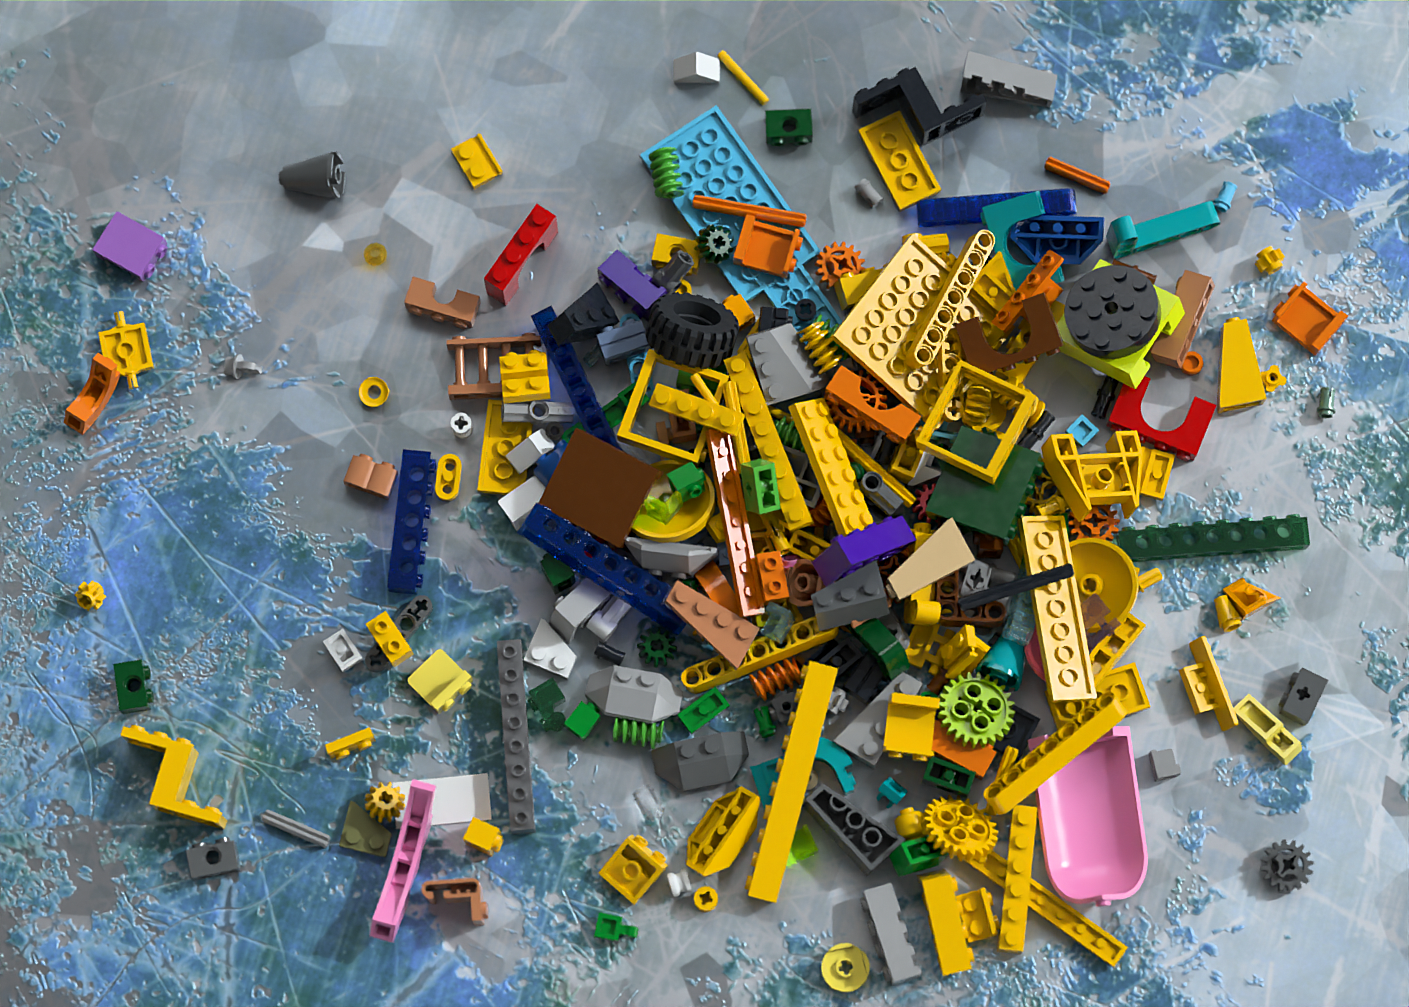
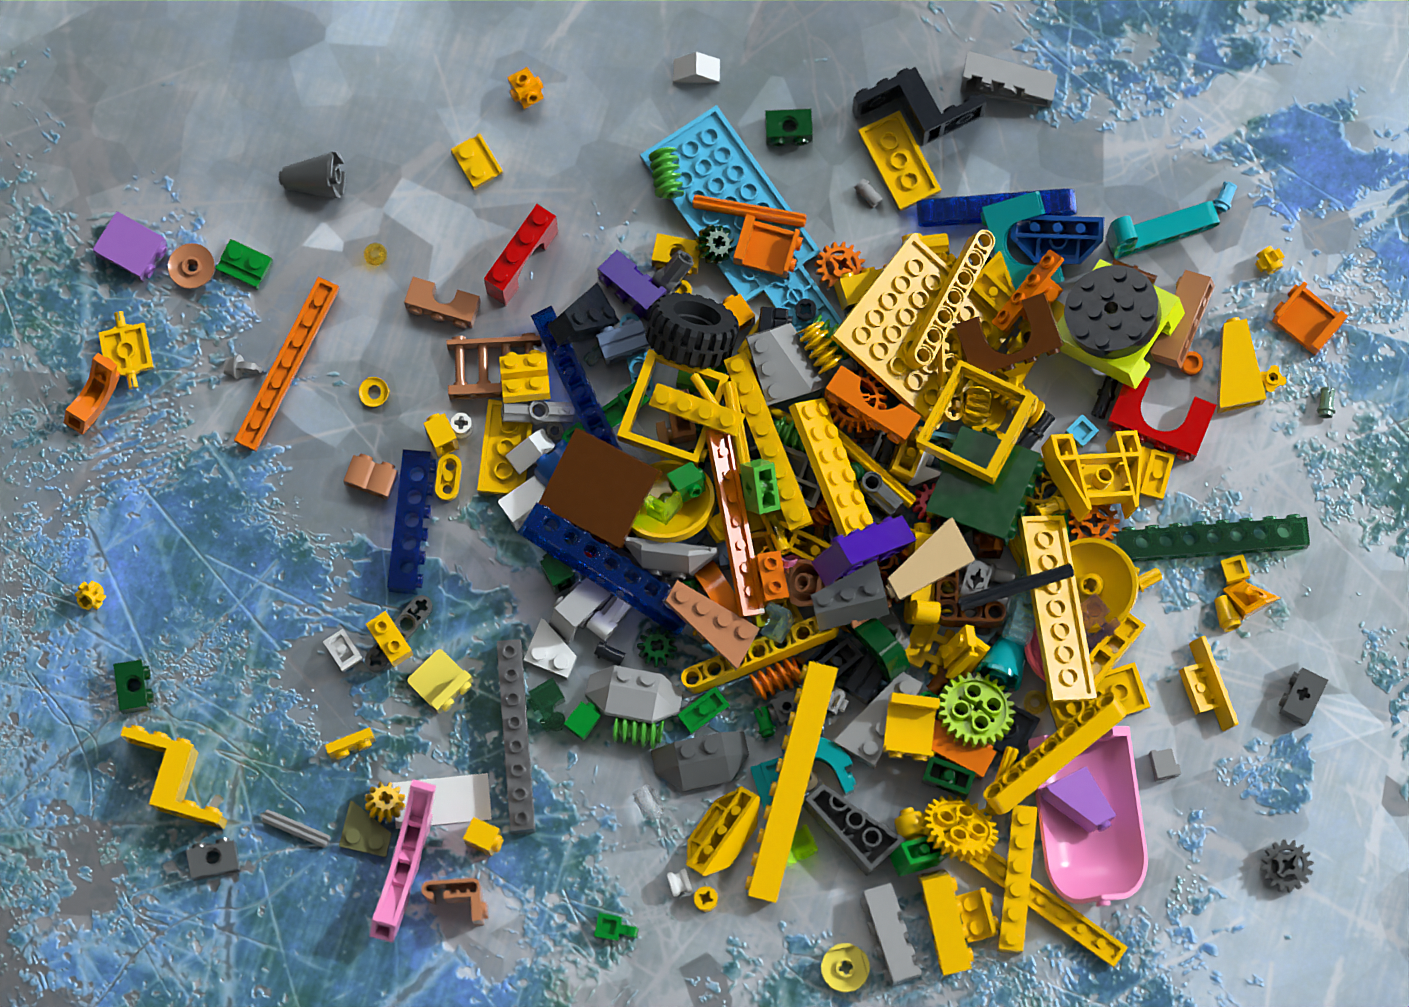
yellow plate [598,834,668,905] -> none
yellow bar [717,50,769,106] -> none
teal tile [876,776,908,809] -> none
orange axle [1044,157,1110,194] -> none
light yellow slope [1233,694,1302,766] -> none
none -> nougat dish [168,243,215,289]
none -> green plate [215,239,273,289]
none -> orange plate [234,277,340,452]
none -> yellow brick [423,413,460,459]
none -> light orange brick [507,67,544,109]
none -> clear yellow plate [1023,690,1047,714]
none -> medium lavender slope [1040,766,1116,833]
none -> yellow plate [1220,554,1250,585]

